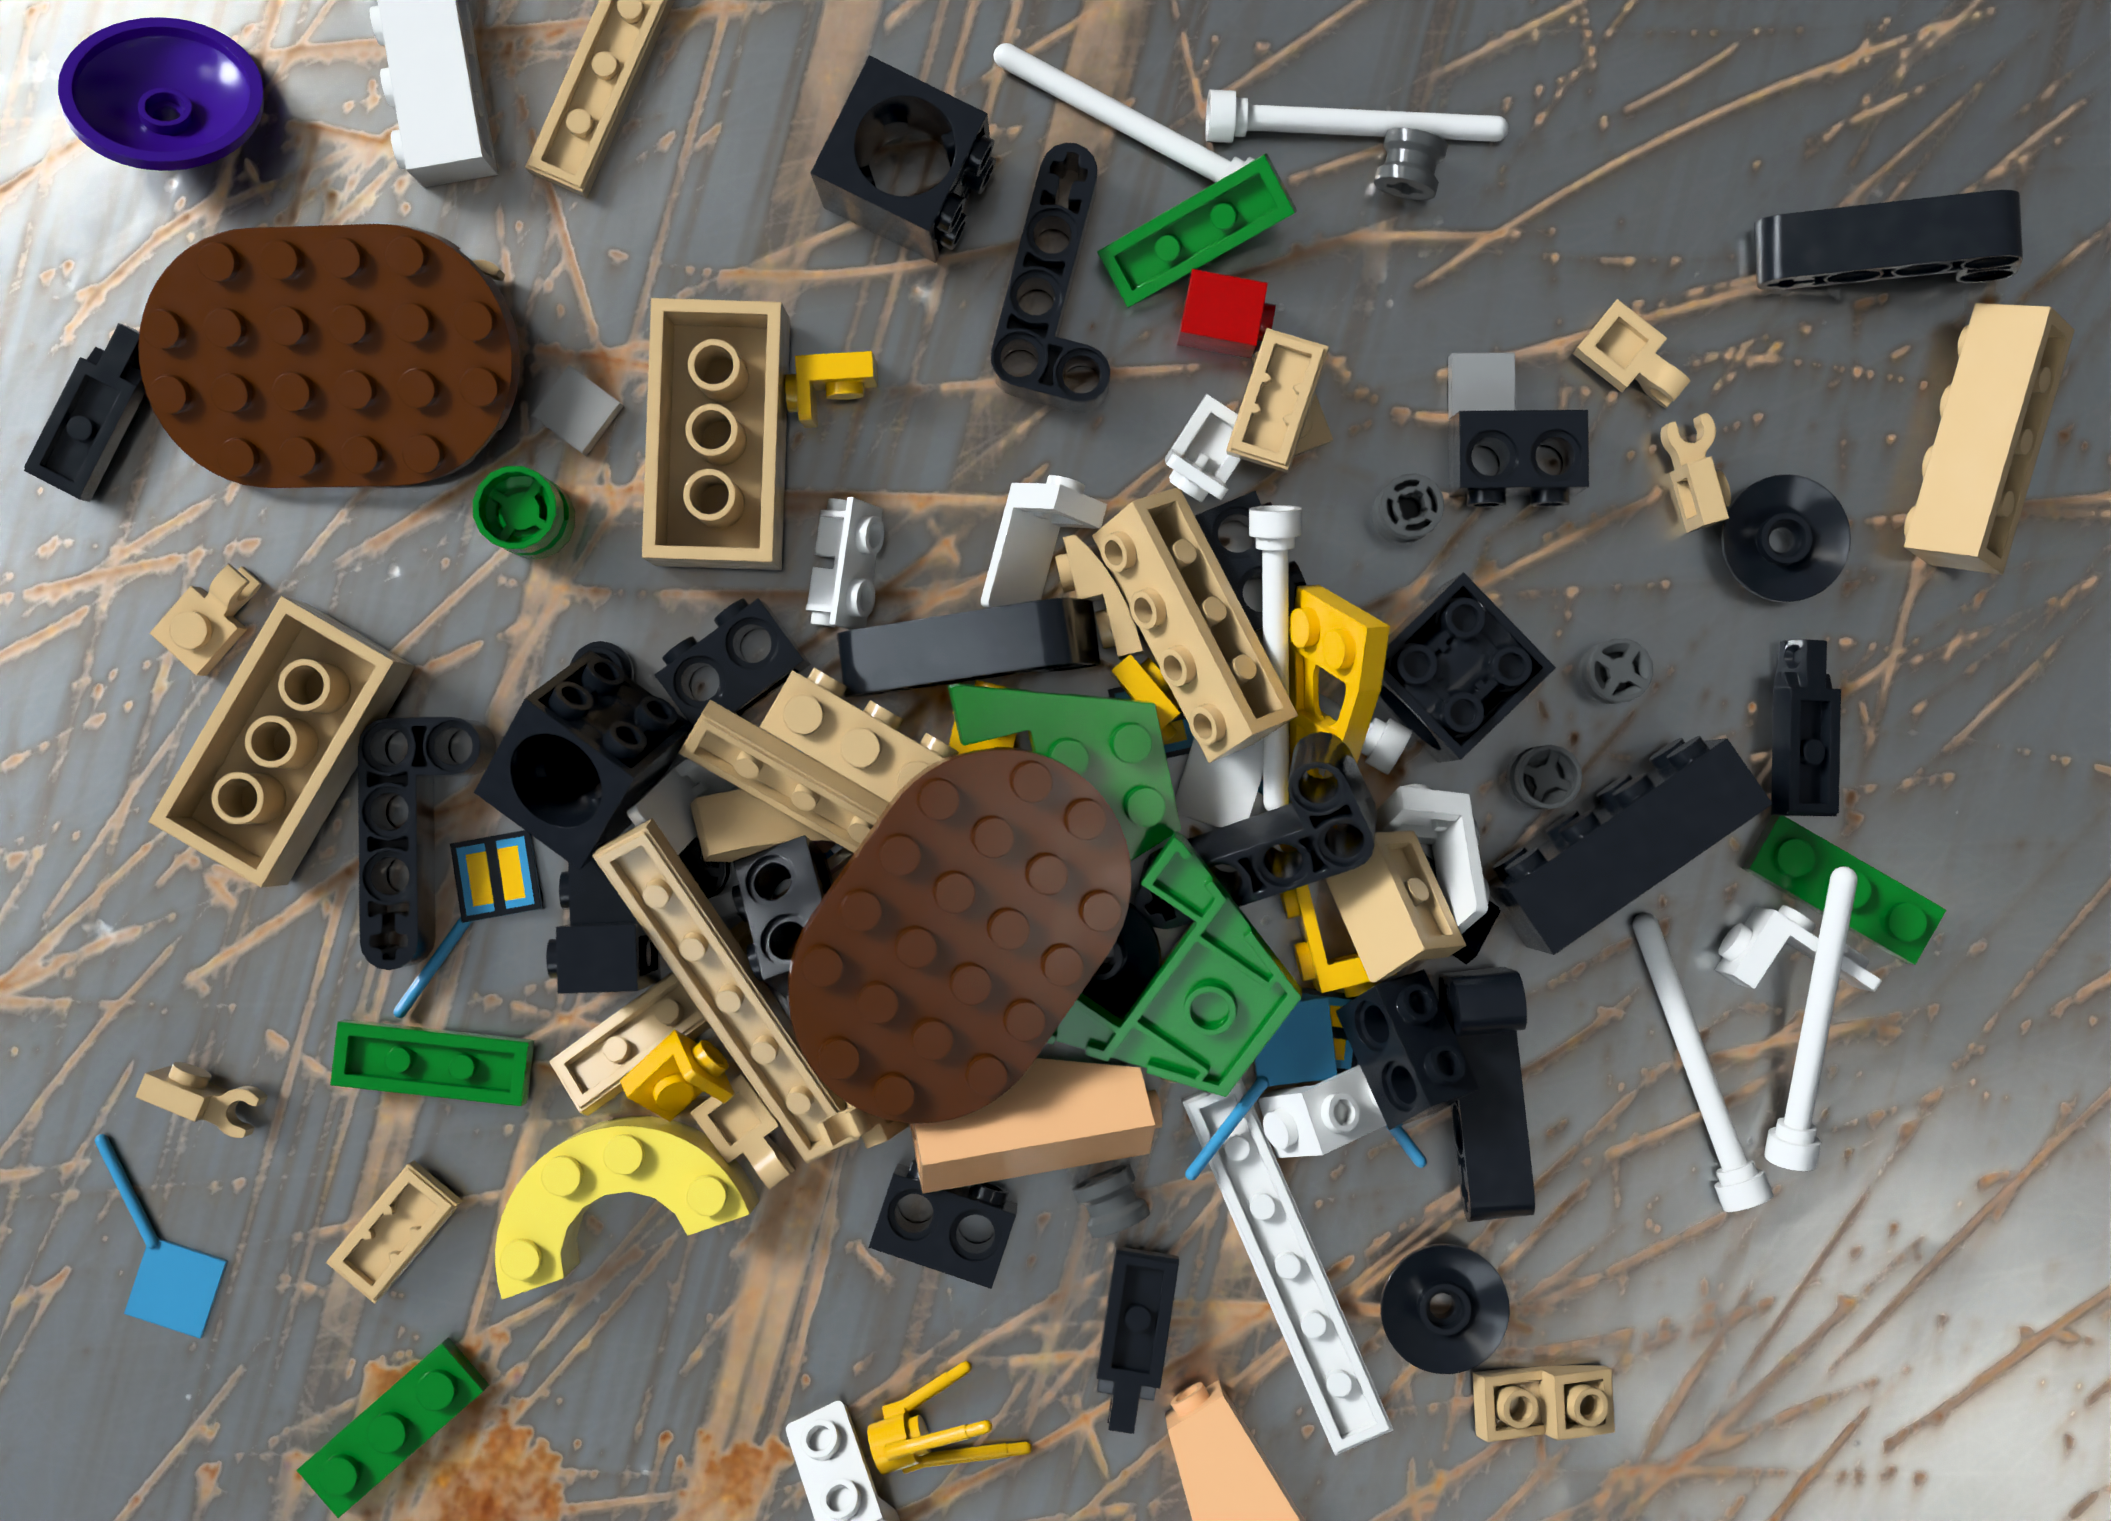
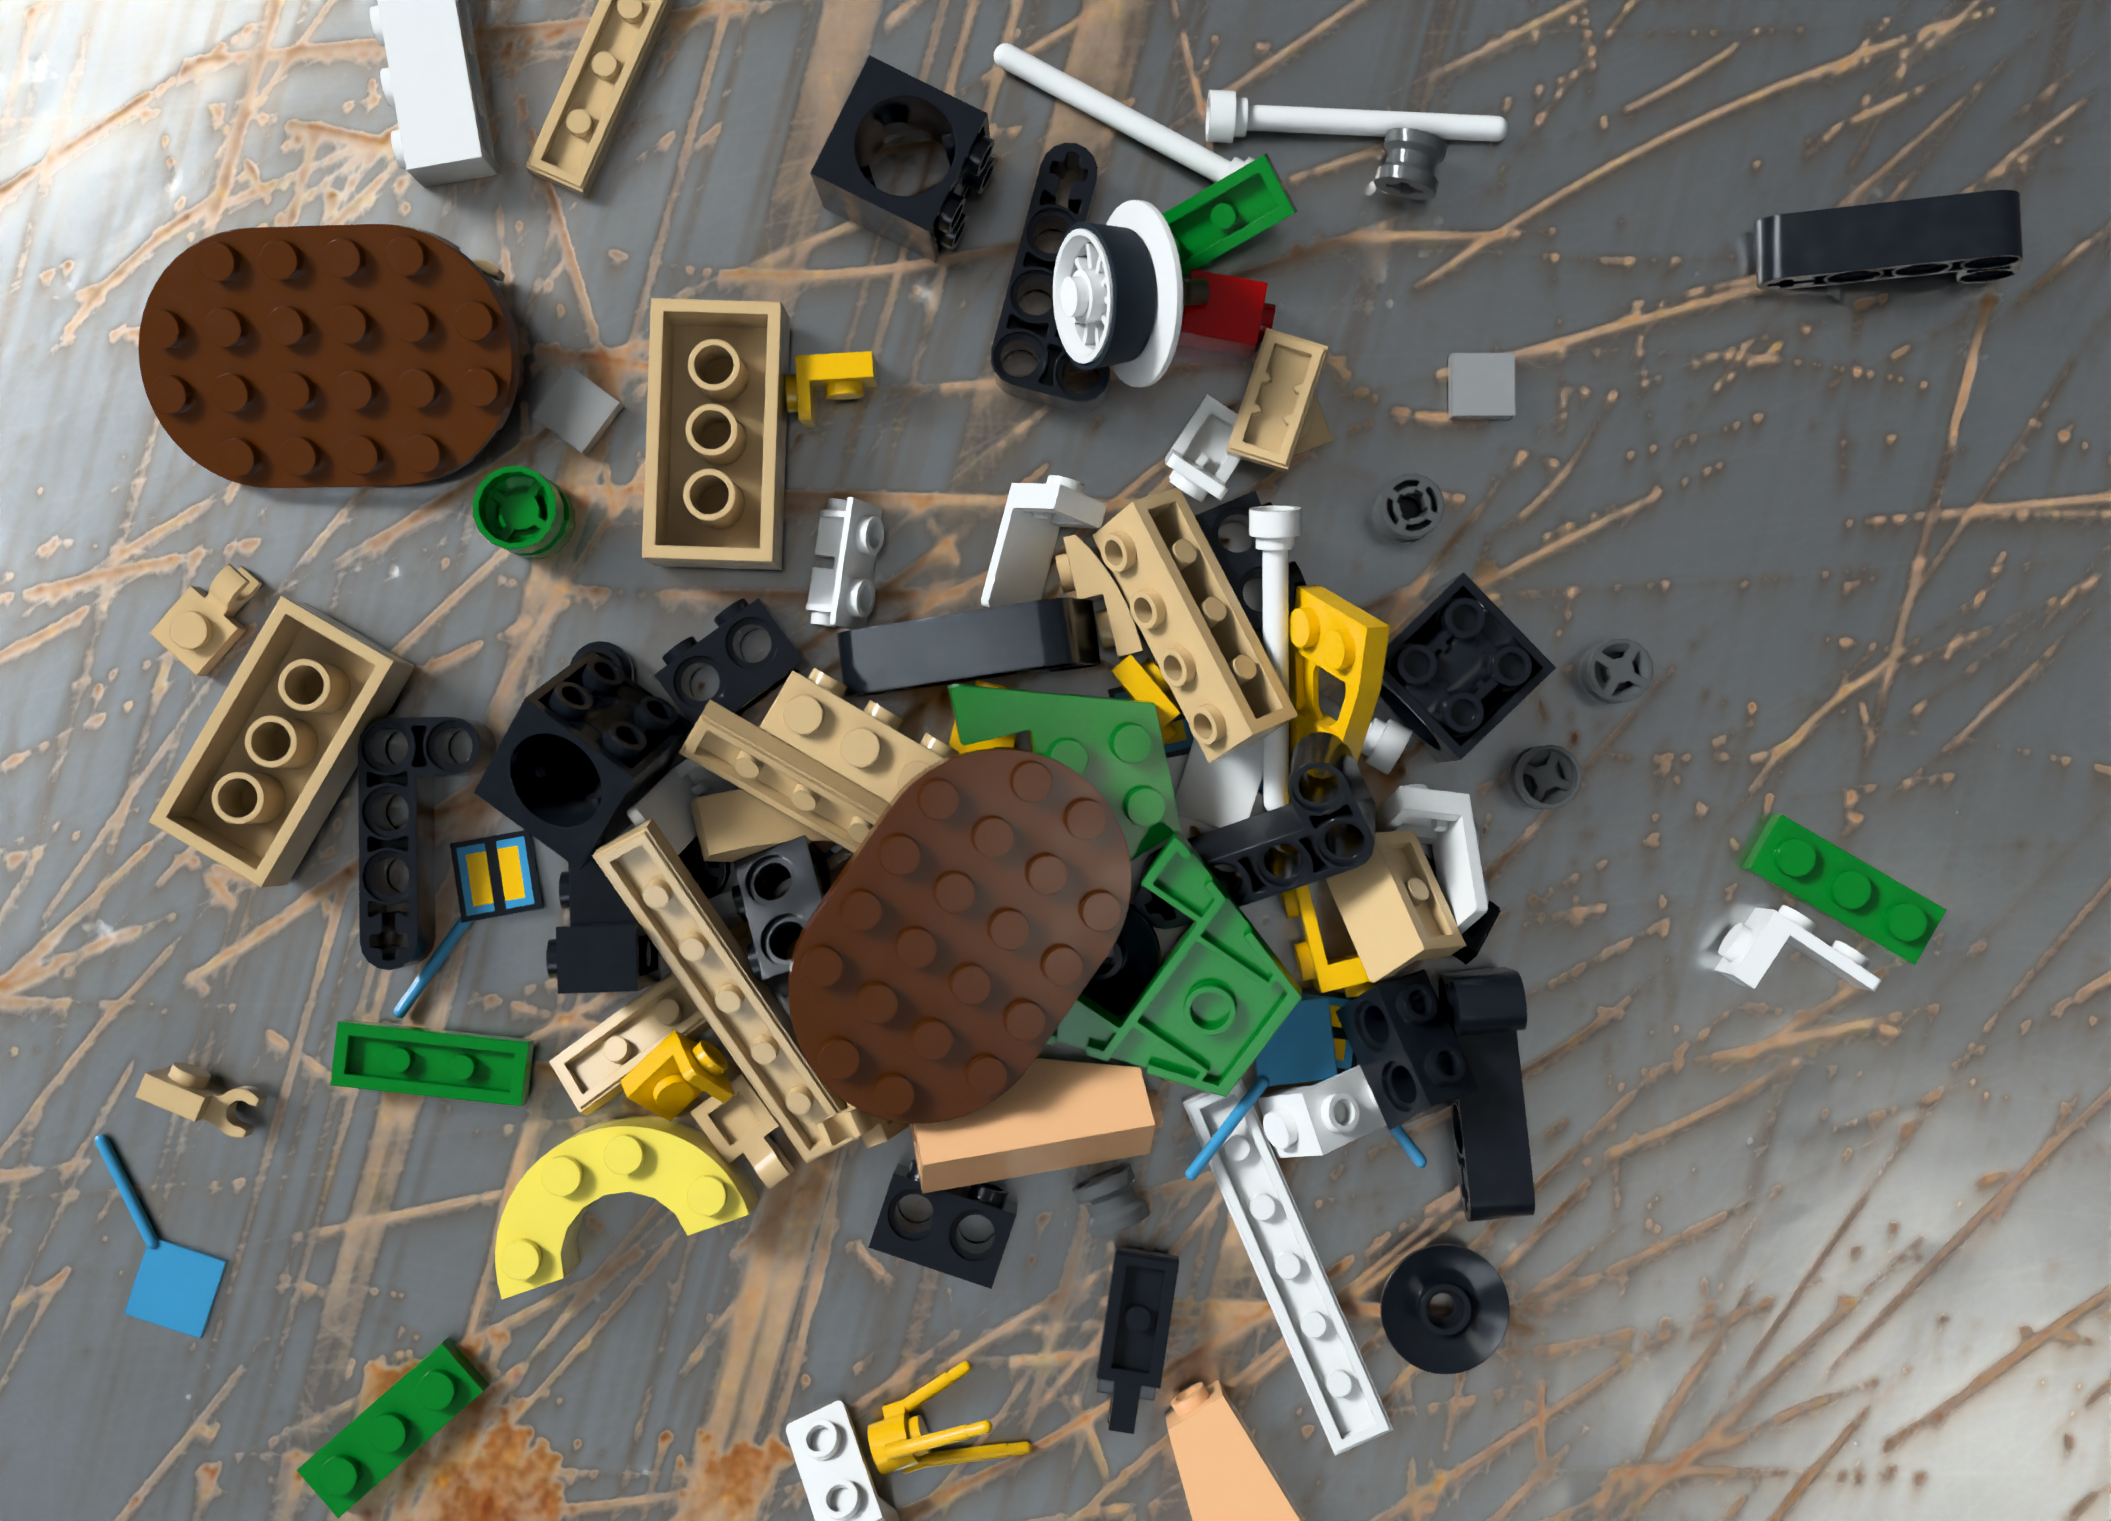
black hinge [24,323,146,502] -> none
dark purple dish [58,17,264,171] -> none
tan plate [325,1160,463,1304] -> none
black brick [1448,410,1589,507] -> none
tan slope [1473,1365,1615,1442] -> none
black brick [1488,736,1773,955] -> none
tan plate [1573,299,1691,409] -> none
white piece [1632,912,1774,1212] -> none
tan plate [1661,413,1731,533] -> none
black dish [1721,474,1851,602] -> none
white piece [1764,867,1858,1171] -> none
black hinge [1771,639,1841,816] -> none
tan brick [1904,303,2075,575] -> none
none -> white piece [1053,200,1209,387]

